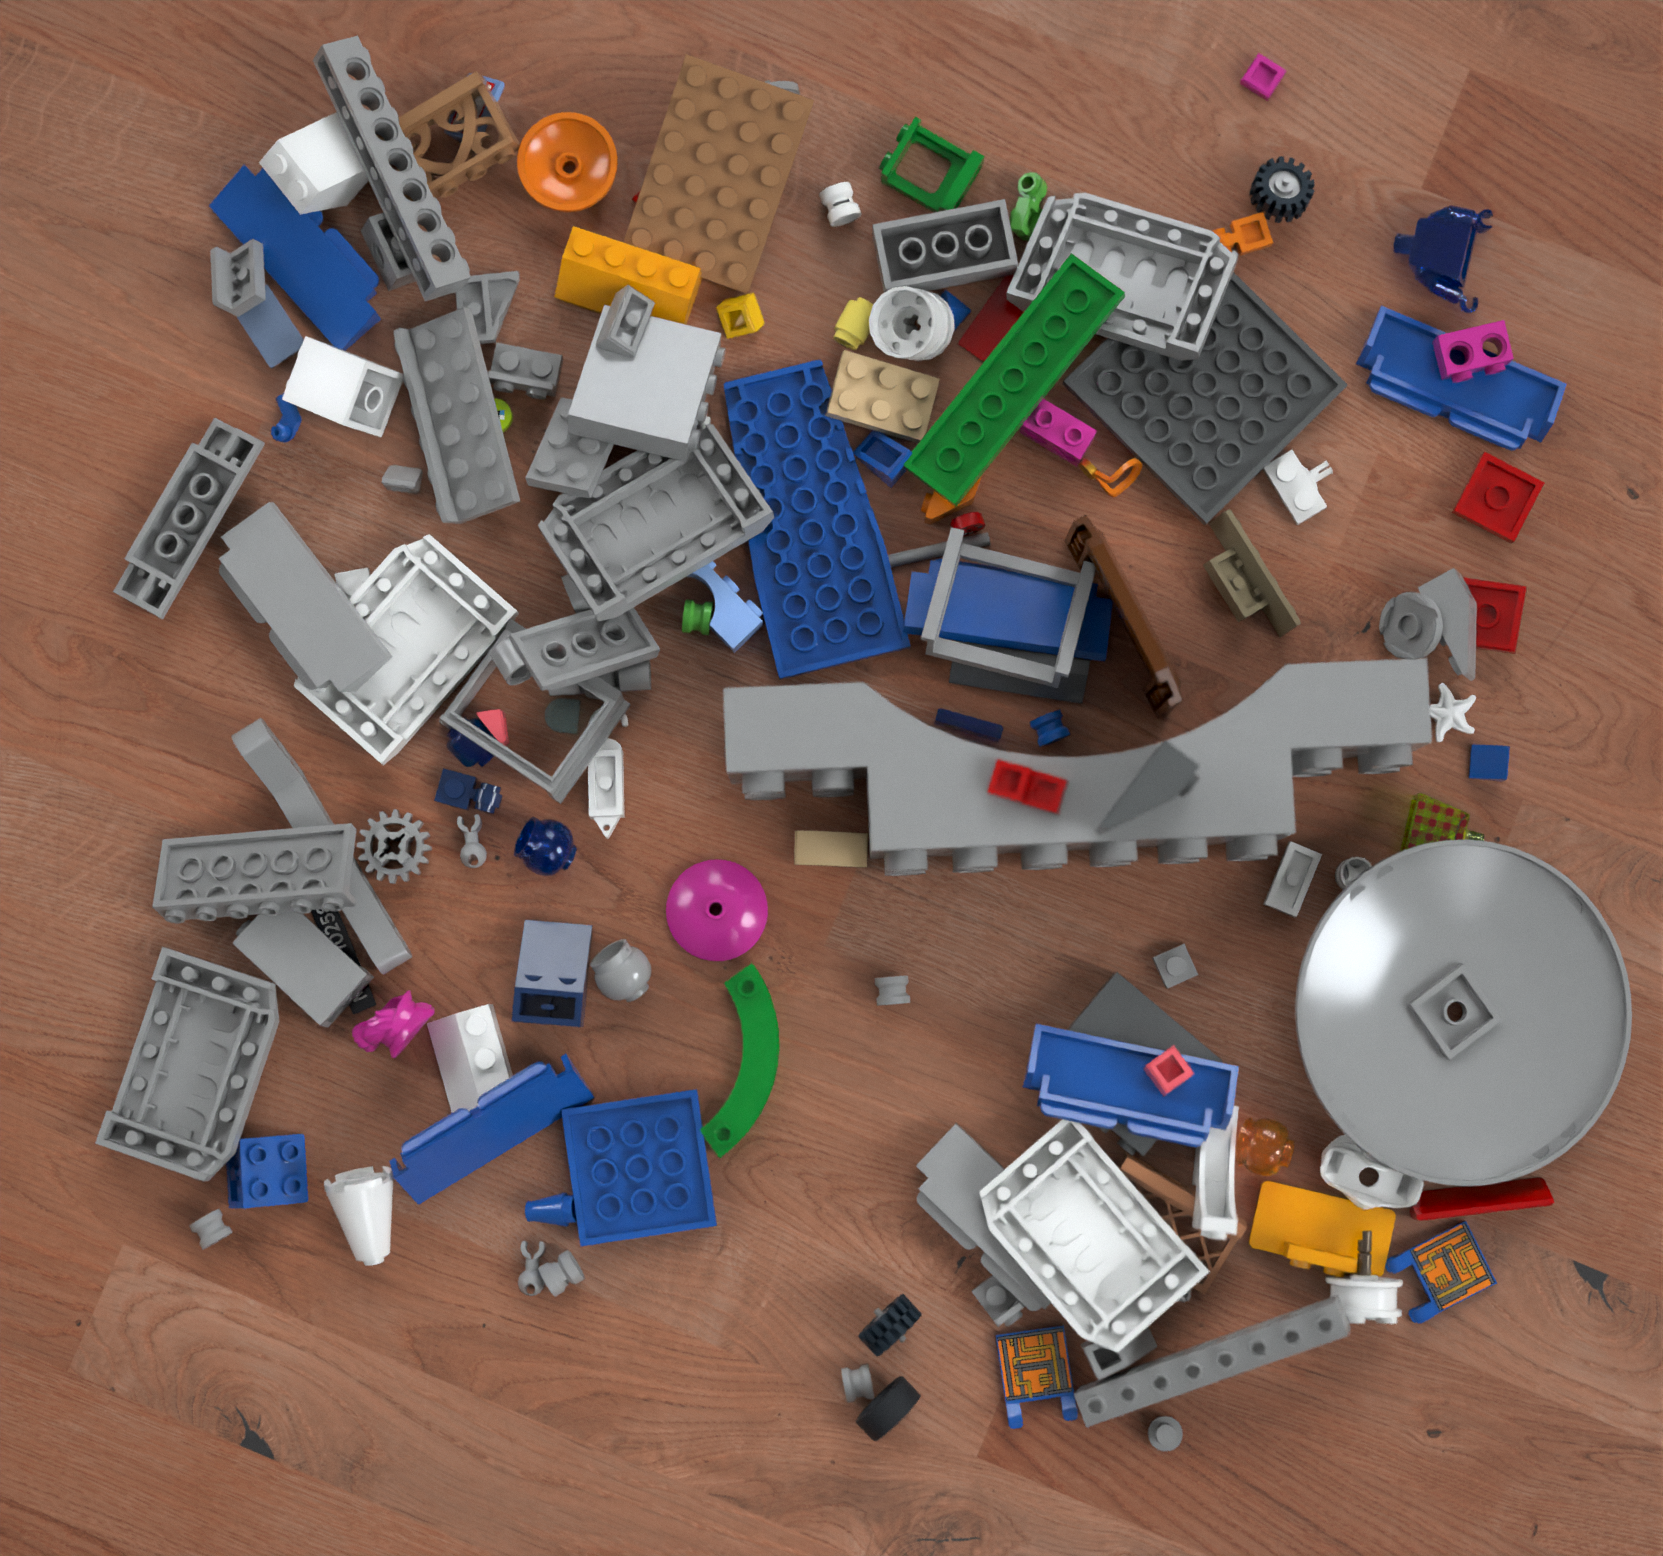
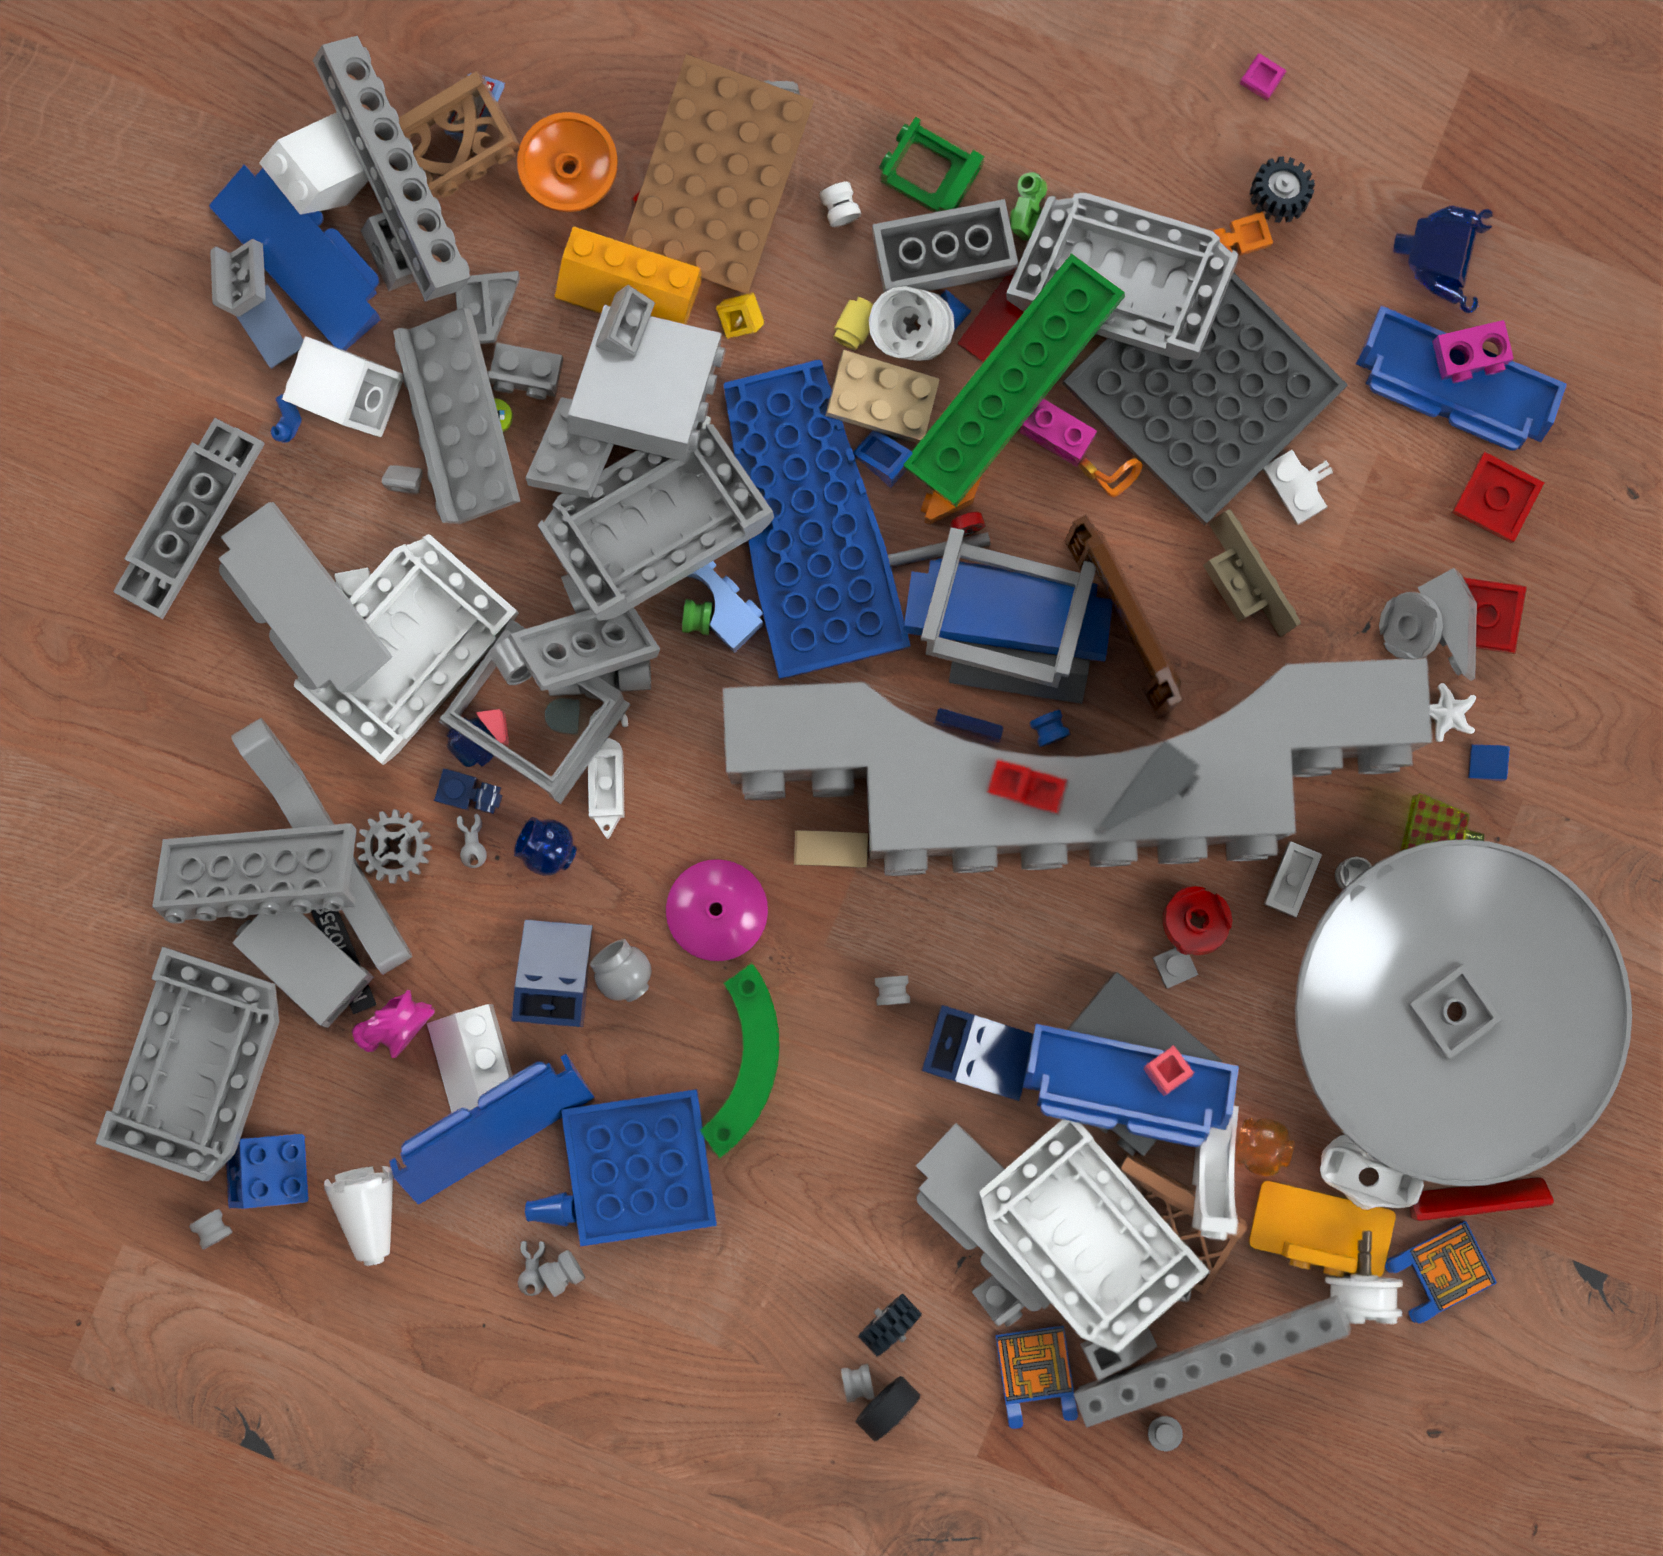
none -> dark blue slope [921,1005,1033,1101]
none -> red plate [1163,886,1233,955]

